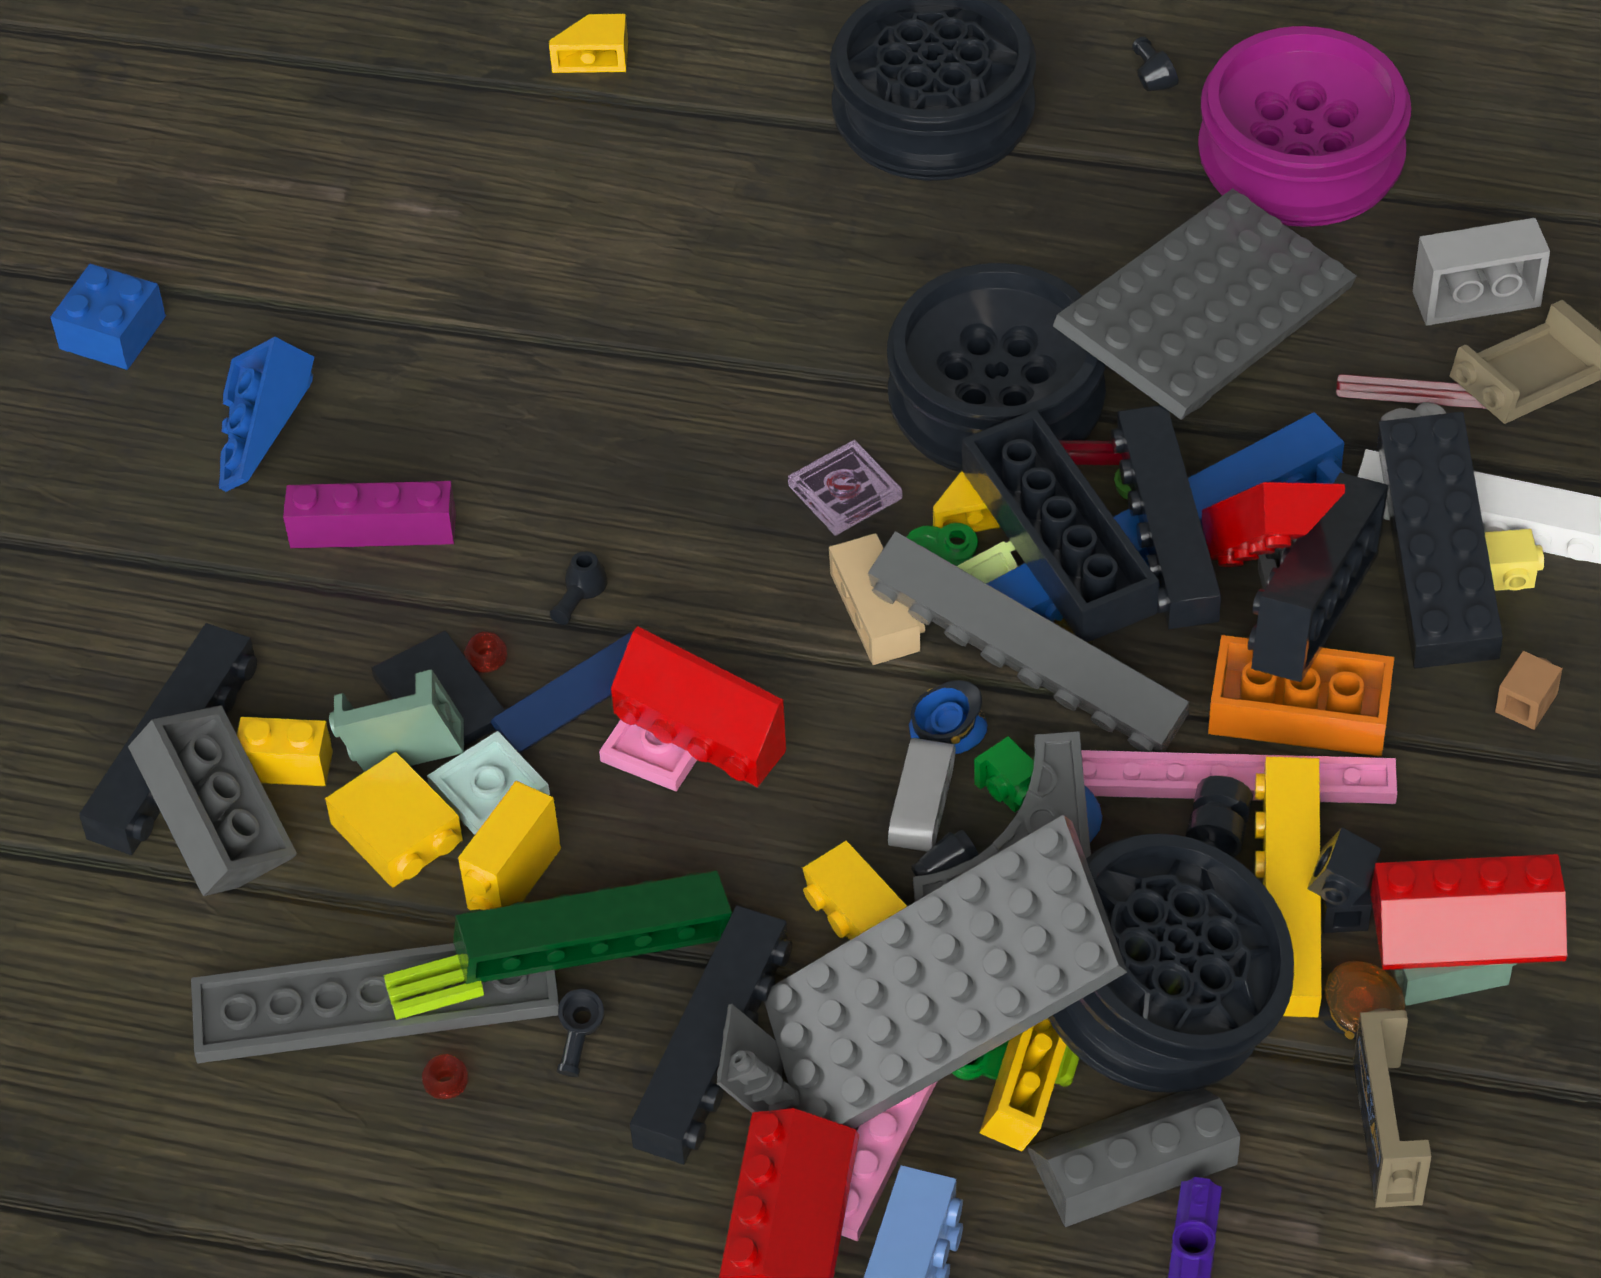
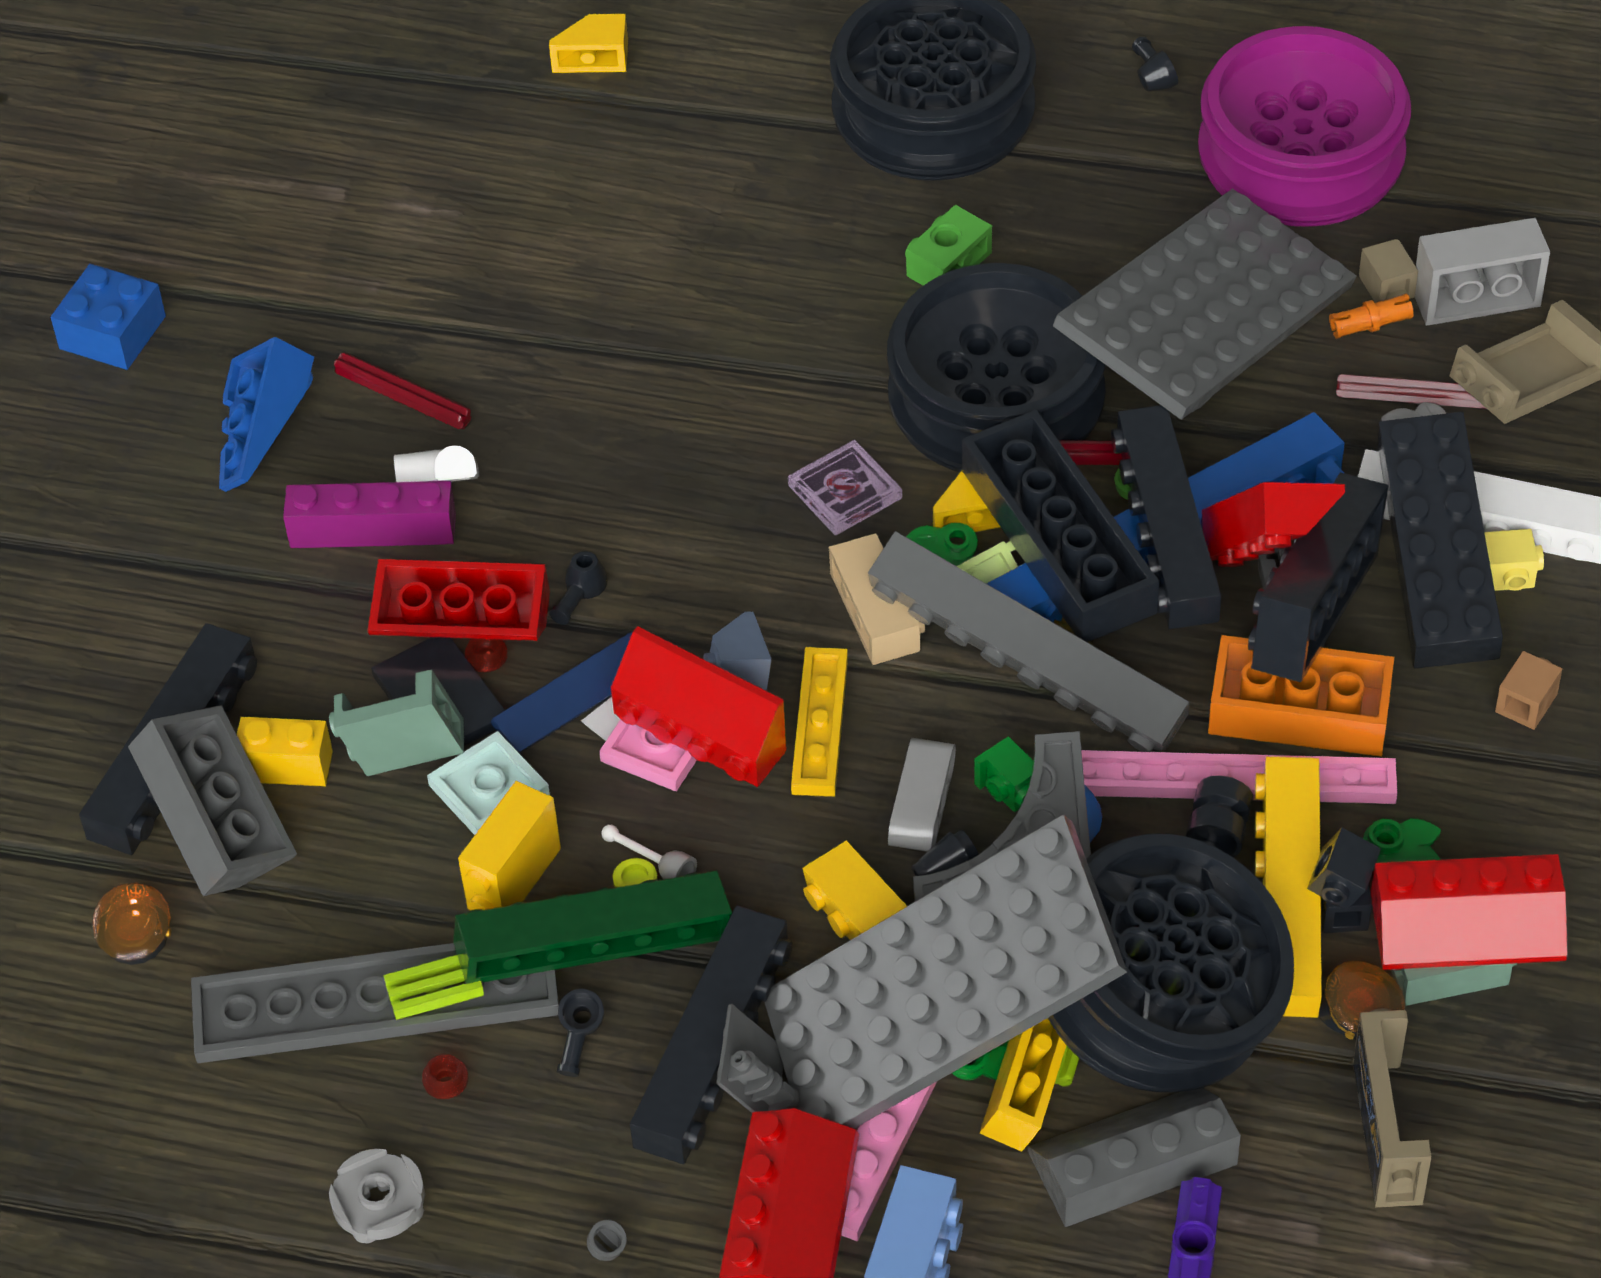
yellow brick [325,752,463,888] -> none
blue piece [909,680,988,754] -> none
none -> clear orange piece [92,882,171,965]
none -> light grey plate [329,1148,425,1243]
none -> dark red axle [334,352,472,430]
none -> red slope [368,559,550,641]
none -> white brick [394,446,480,482]
none -> white sticker [581,697,620,741]
none -> dark grey hinge [587,1220,627,1261]
none -> hinge [601,825,697,880]
none -> neon yellow tile [613,858,658,888]
none -> sand blue slope [703,612,771,691]
none -> yellow plate [791,647,848,797]
none -> bright green brick [905,205,992,286]
none -> orange pin [1329,294,1414,339]
none -> dark tan panel [1359,239,1418,302]
none -> green plate [1363,819,1441,873]

